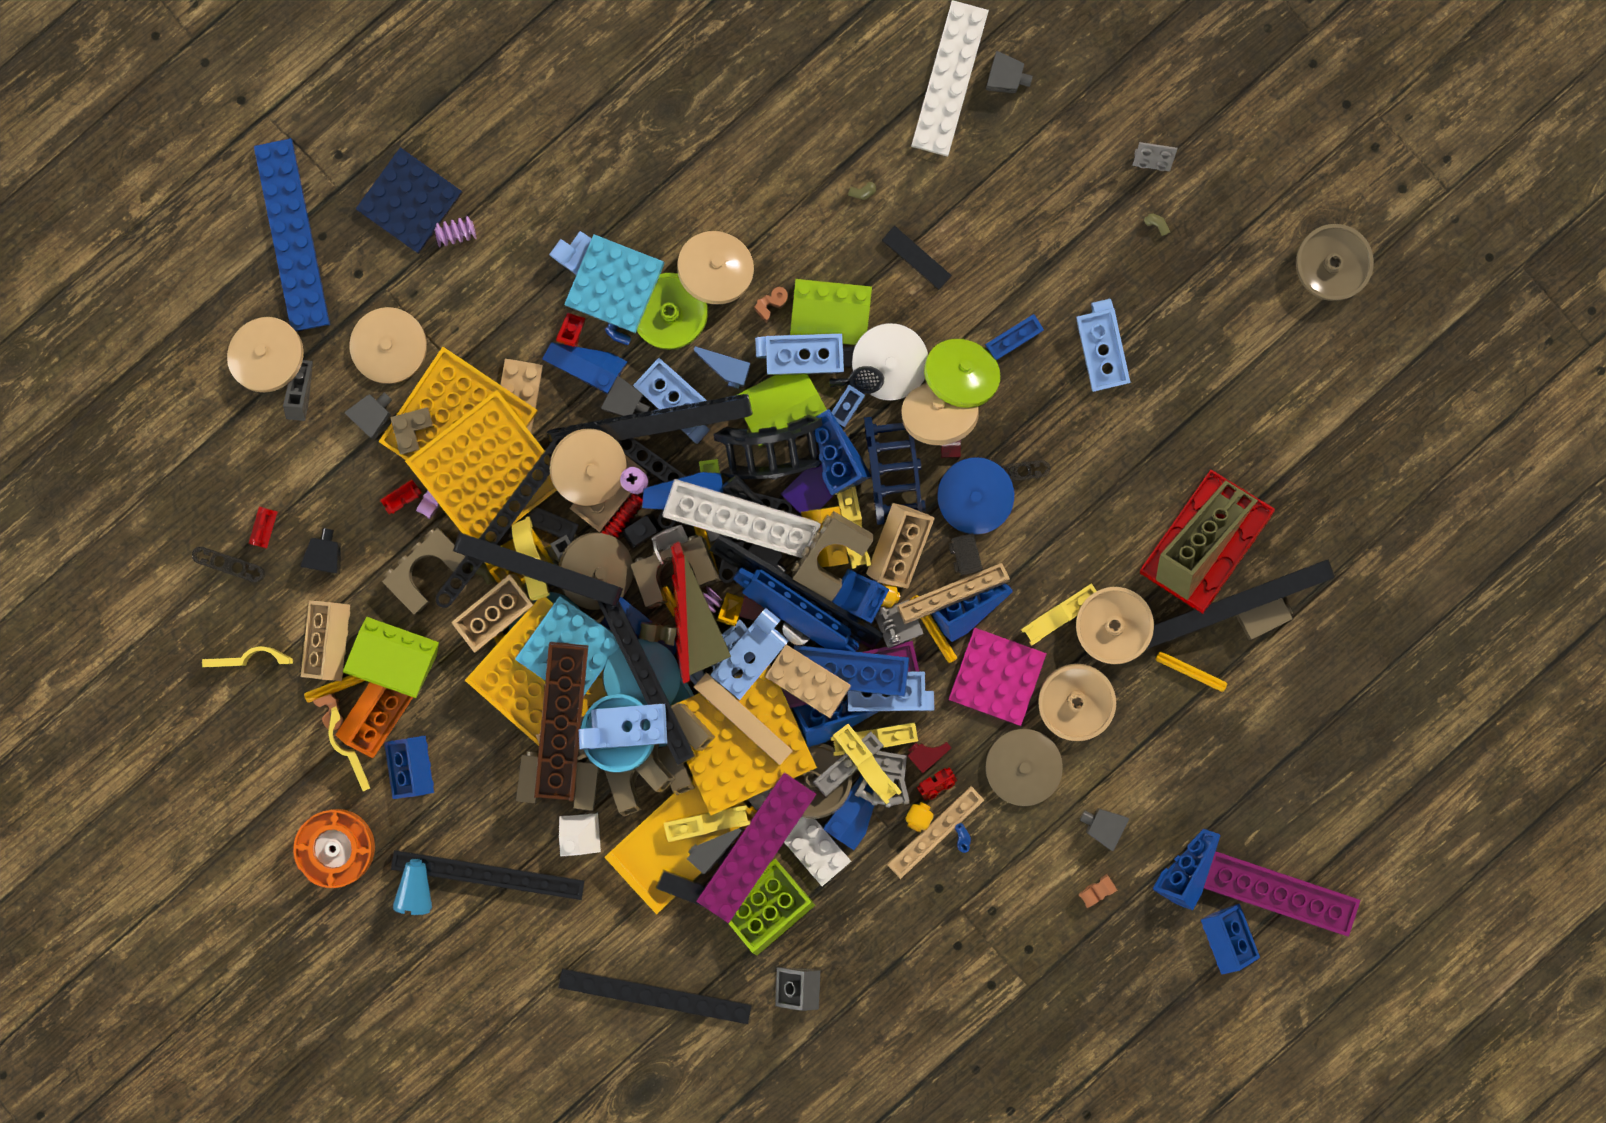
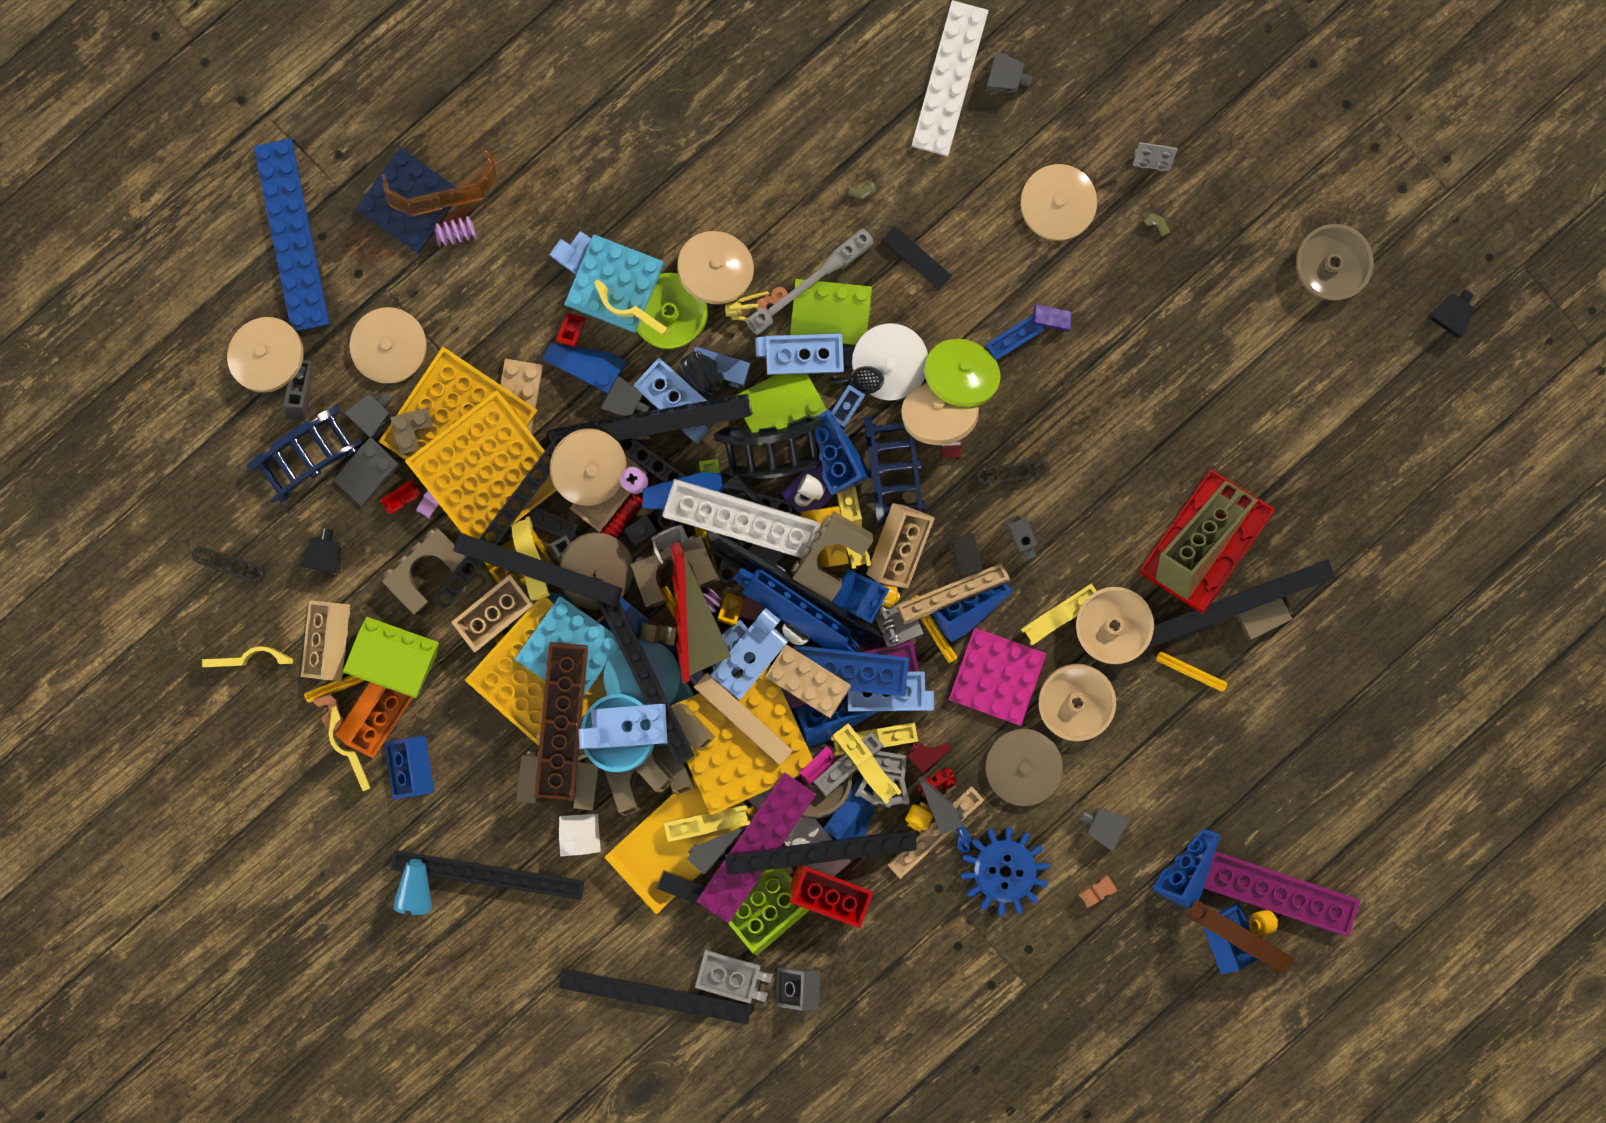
red hinge [249,507,278,548] -> none
orange piece [293,809,375,888] -> none
blue arm [605,323,631,345] -> none
blue dish [938,457,1014,534] -> none
light blue hinge [1076,299,1130,392] -> none
none -> dark blue fence [247,405,362,503]
none -> dark grey slope [334,437,402,507]
none -> clear orange windscreen [382,149,497,216]
none -> light yellow piece [595,279,670,338]
none -> black hair [680,351,724,395]
none -> light grey tile [695,950,773,1004]
none -> light yellow plant [725,291,769,321]
none -> black plate [725,829,917,875]
none -> light grey bar [746,229,874,335]
none -> red slope [790,865,874,928]
none -> white piece [794,474,826,506]
none -> dark pink tile [799,746,836,786]
none -> dark grey slope [918,777,964,835]
none -> blue gear [960,826,1050,916]
none -> dark grey torso [1003,514,1037,560]
none -> tan dish [1020,164,1097,241]
none -> dark purple tile [1033,304,1072,332]
none -> reddish brown arch [1186,899,1294,975]
none -> yellow head [1249,910,1278,937]
none -> black torso [1428,290,1475,339]

